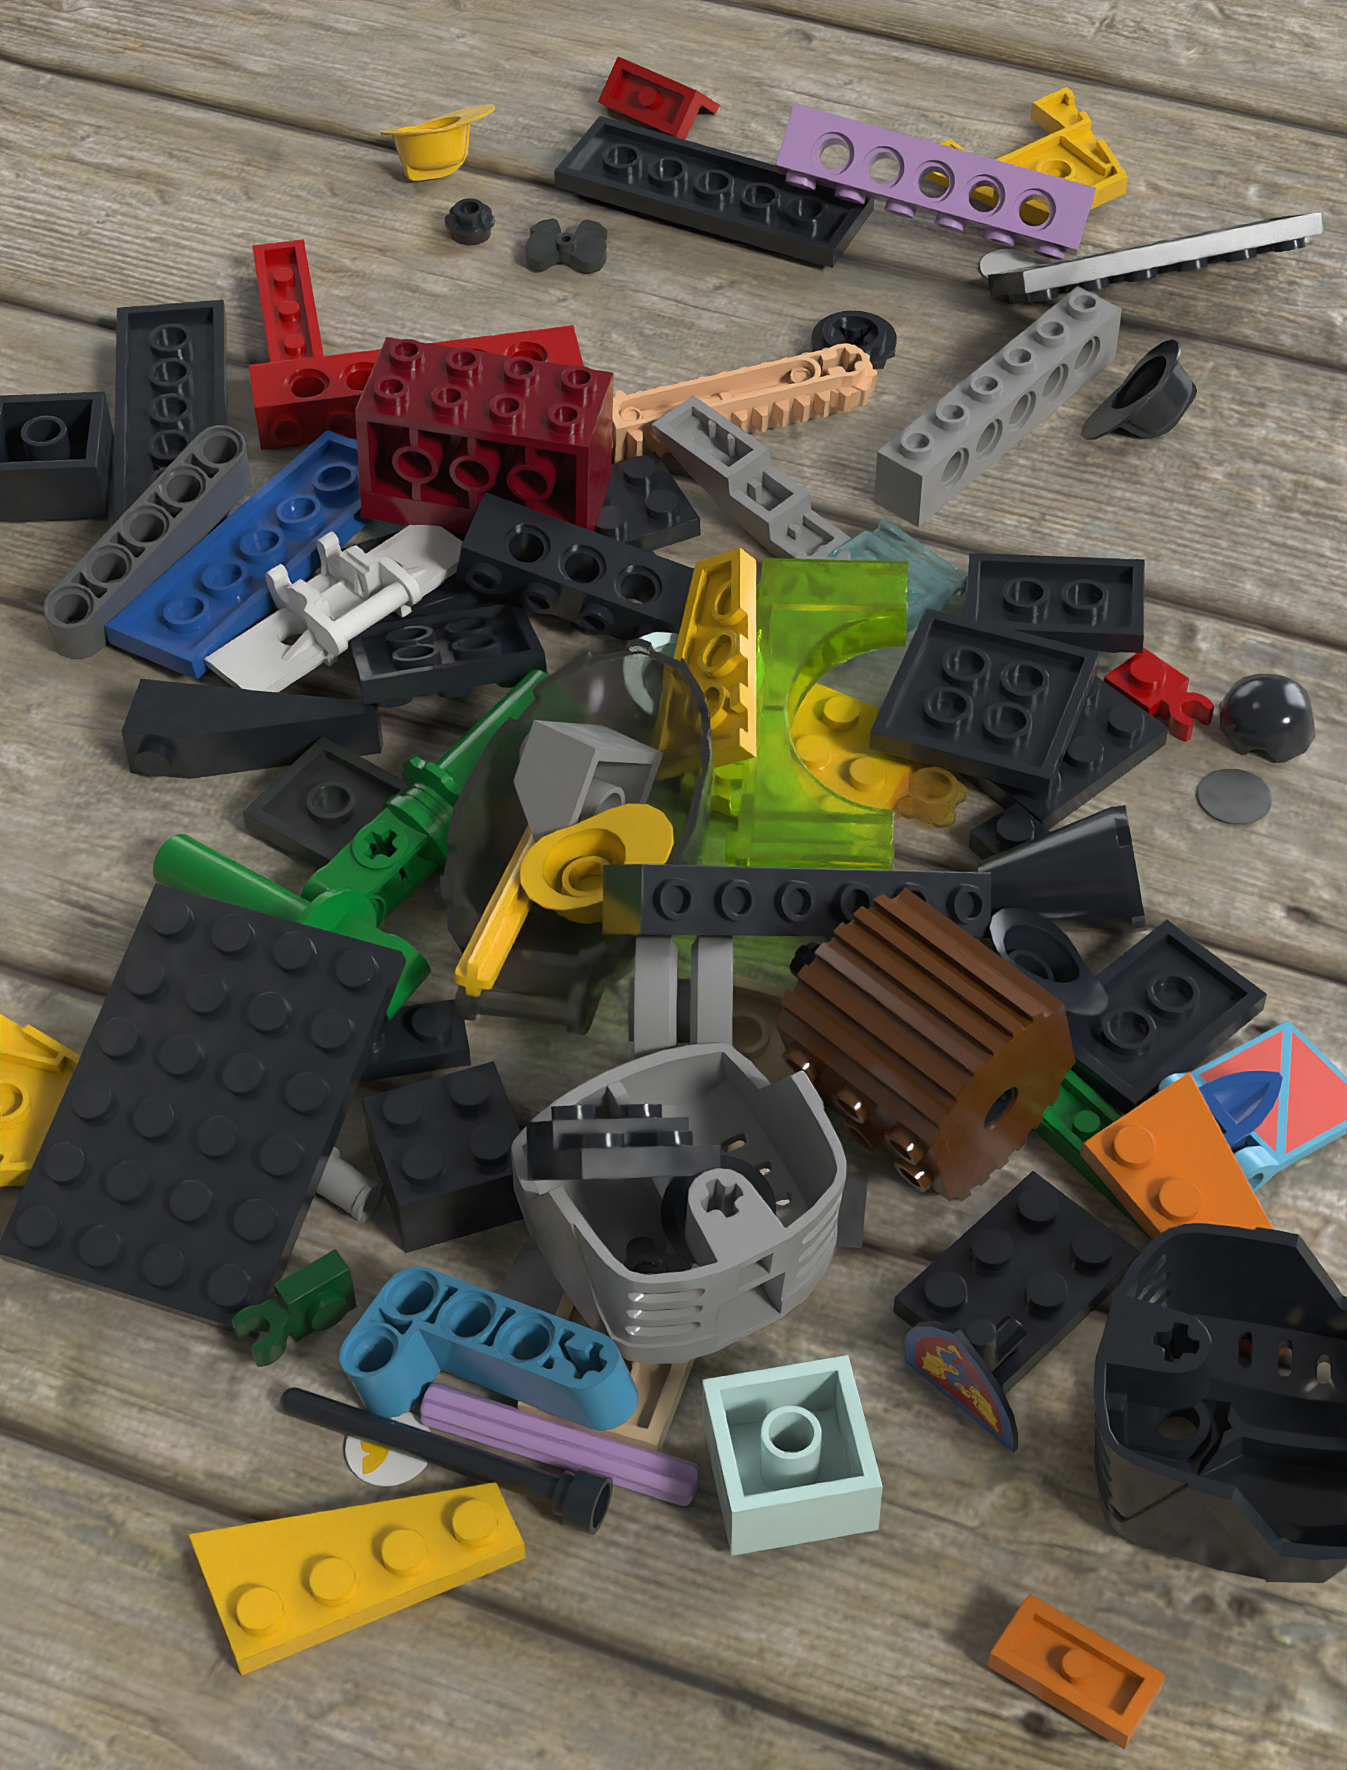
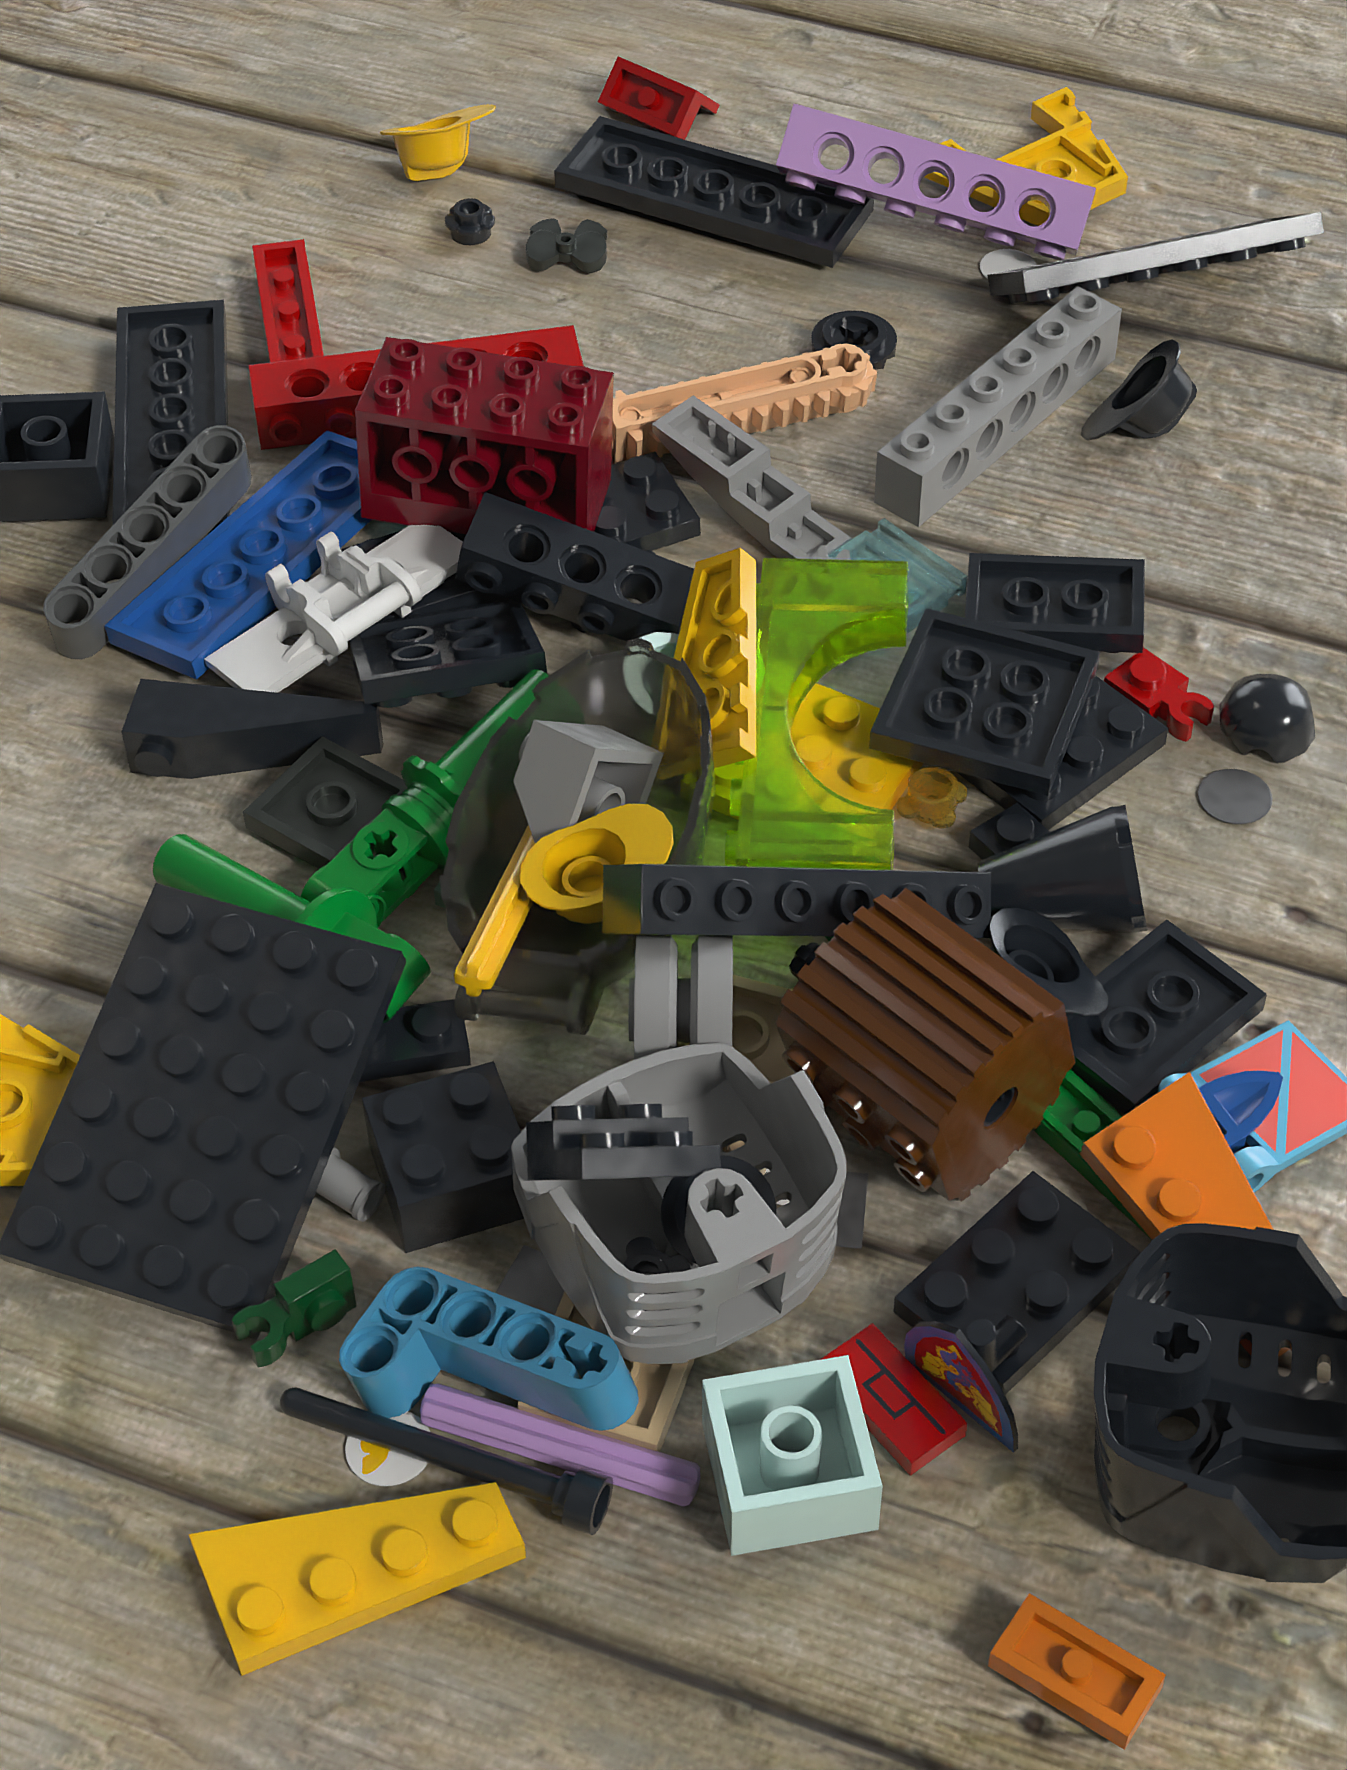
none -> red tile [820,1323,968,1476]

